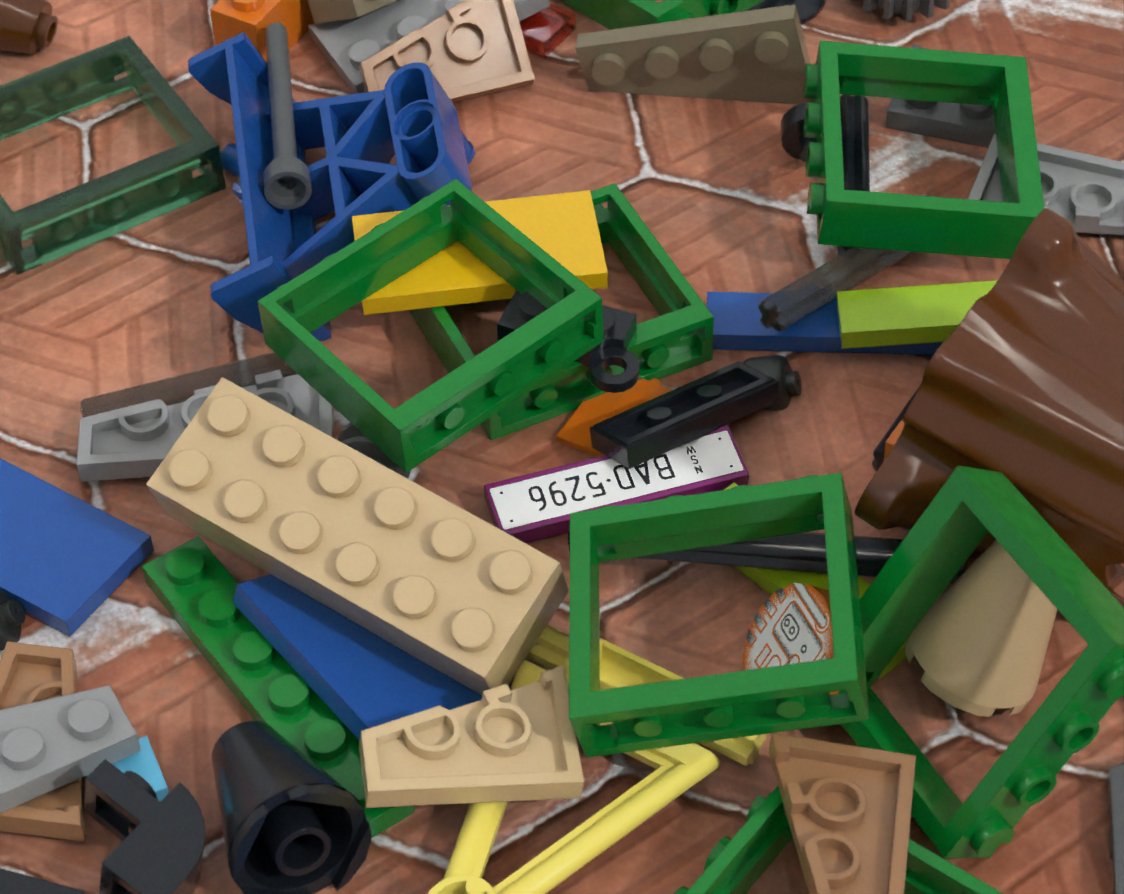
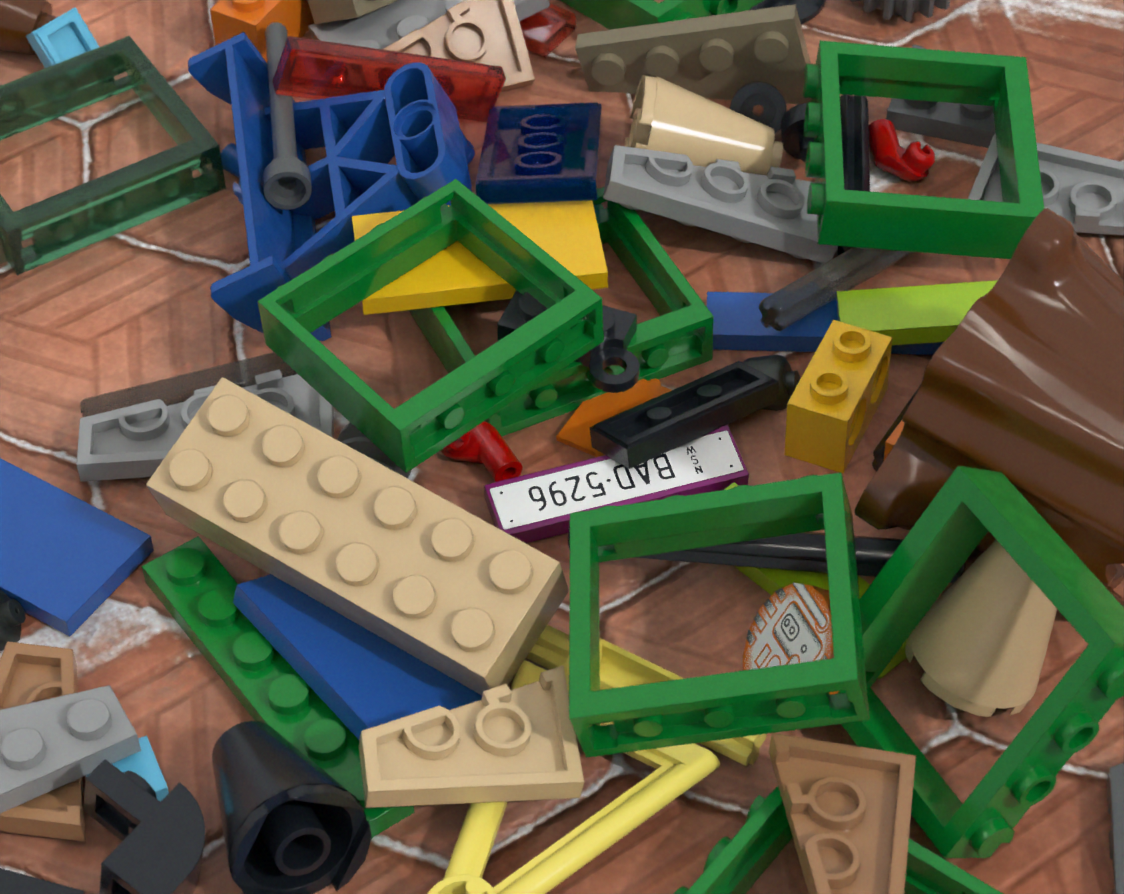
none -> medium azure tile [25,7,104,84]
none -> clear red tile [272,36,506,122]
none -> red arm [441,422,523,482]
none -> clear blue tile [475,102,602,204]
none -> light grey wing [603,145,838,265]
none -> tan cone [624,75,783,175]
none -> black tile [730,81,787,134]
none -> yellow brick [784,320,892,474]
none -> red arm [869,119,935,182]

